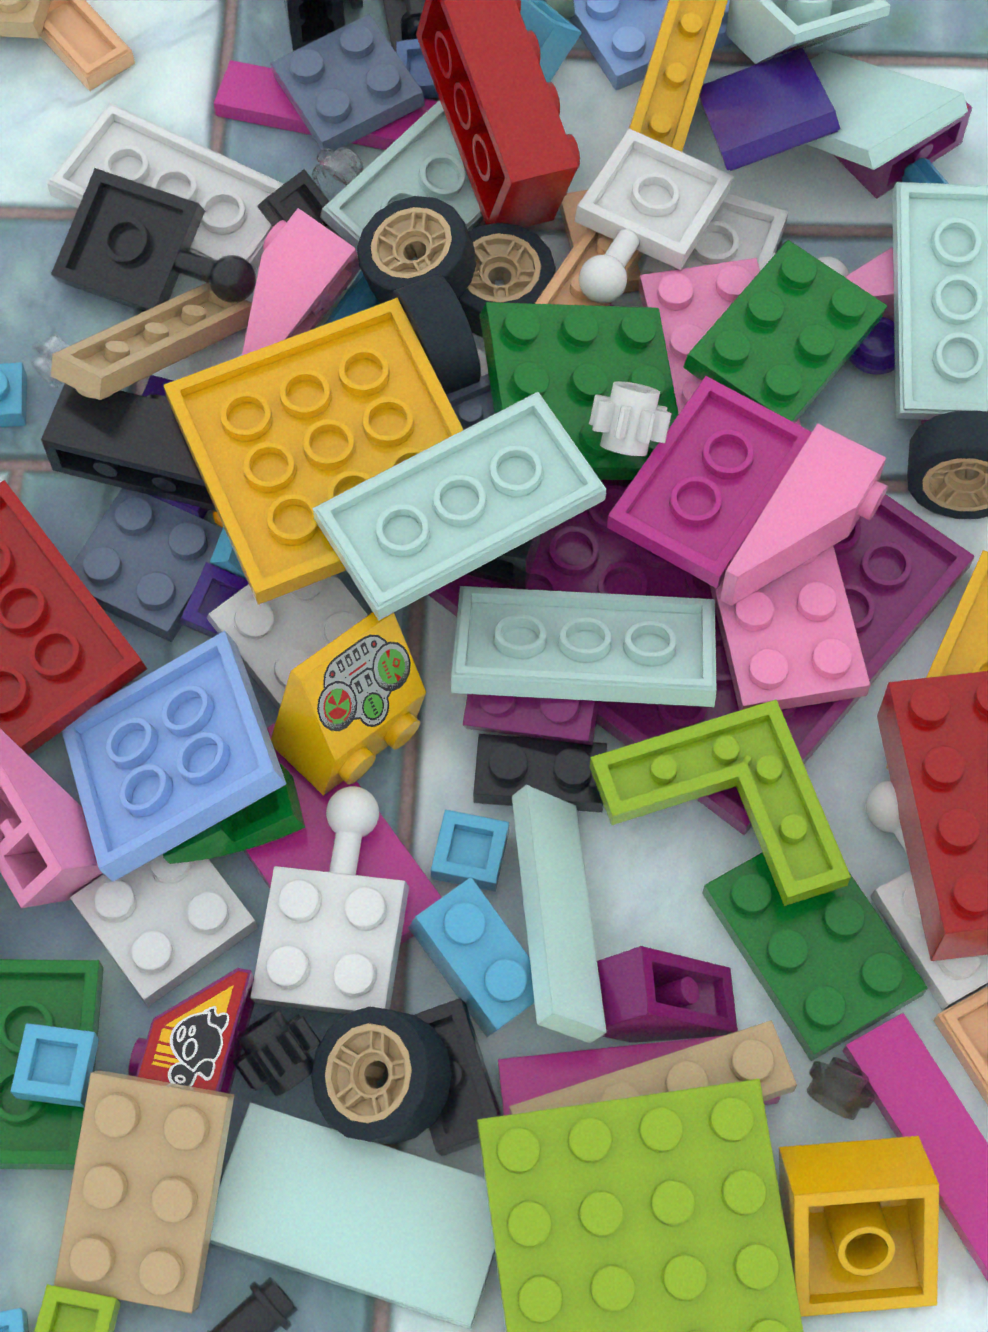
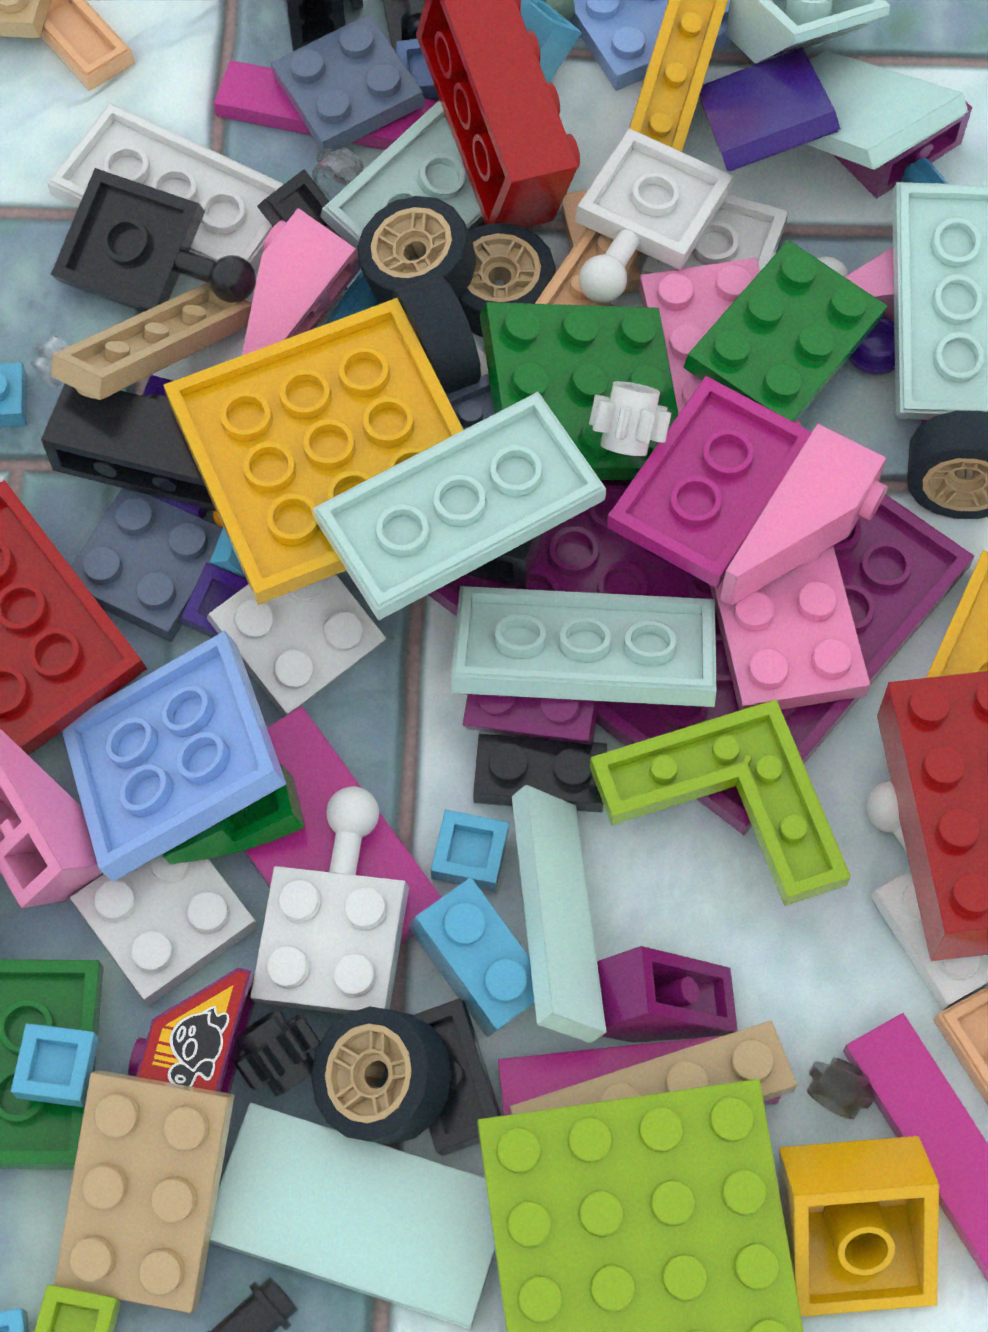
yellow slope [271,612,426,796] -> none
green plate [702,852,928,1061] -> none

